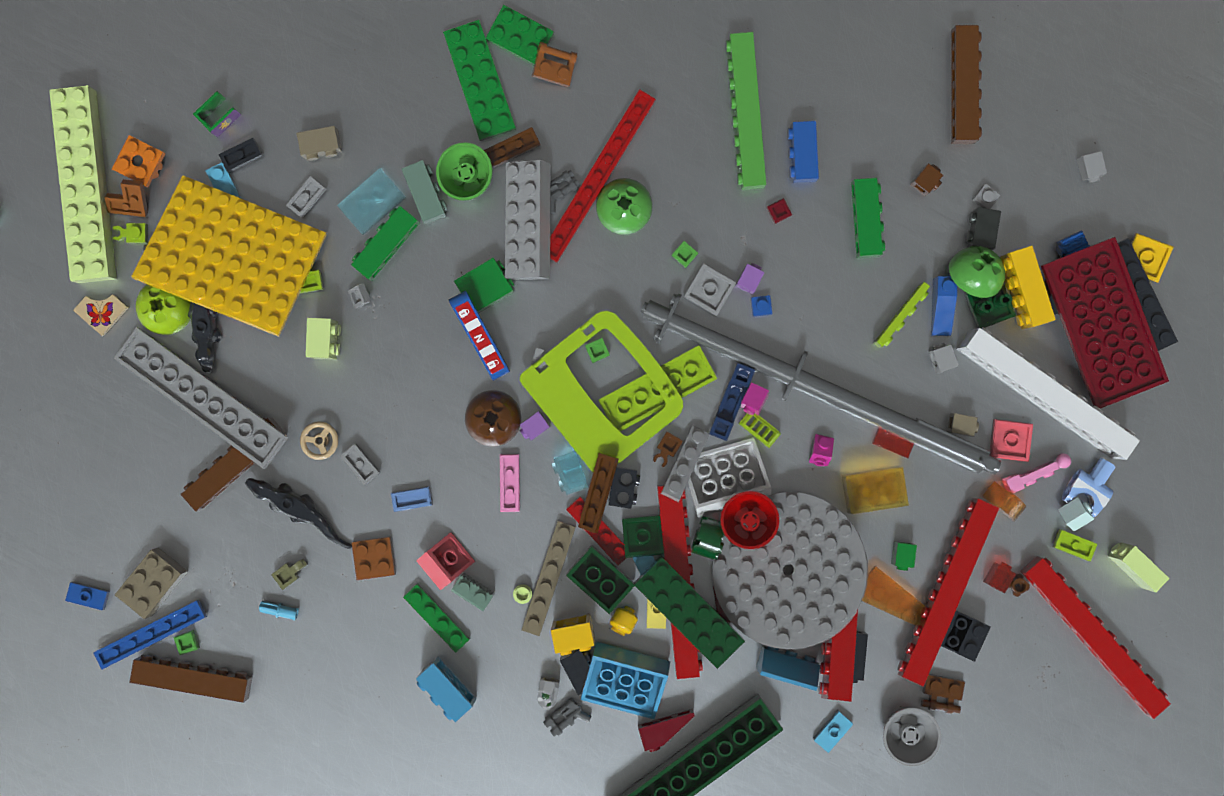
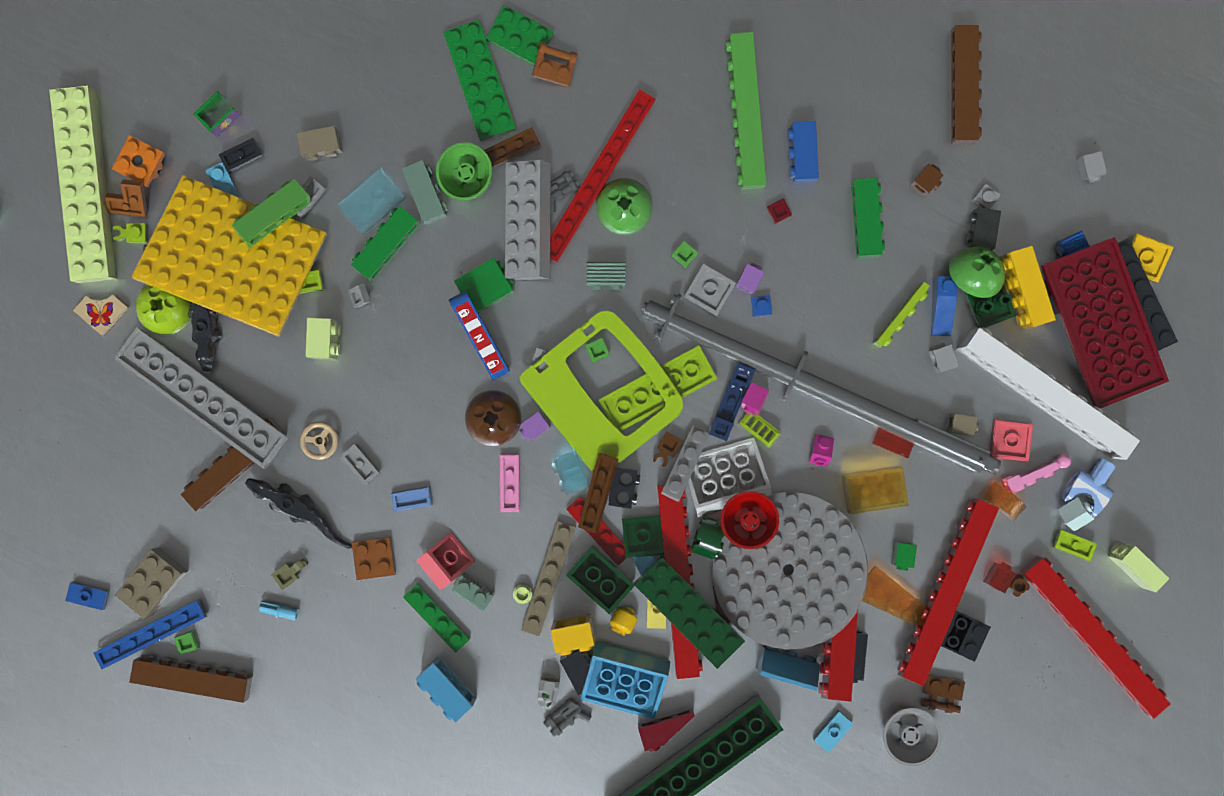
none -> bright green brick [232,179,311,249]
none -> sand green brick [587,262,625,290]

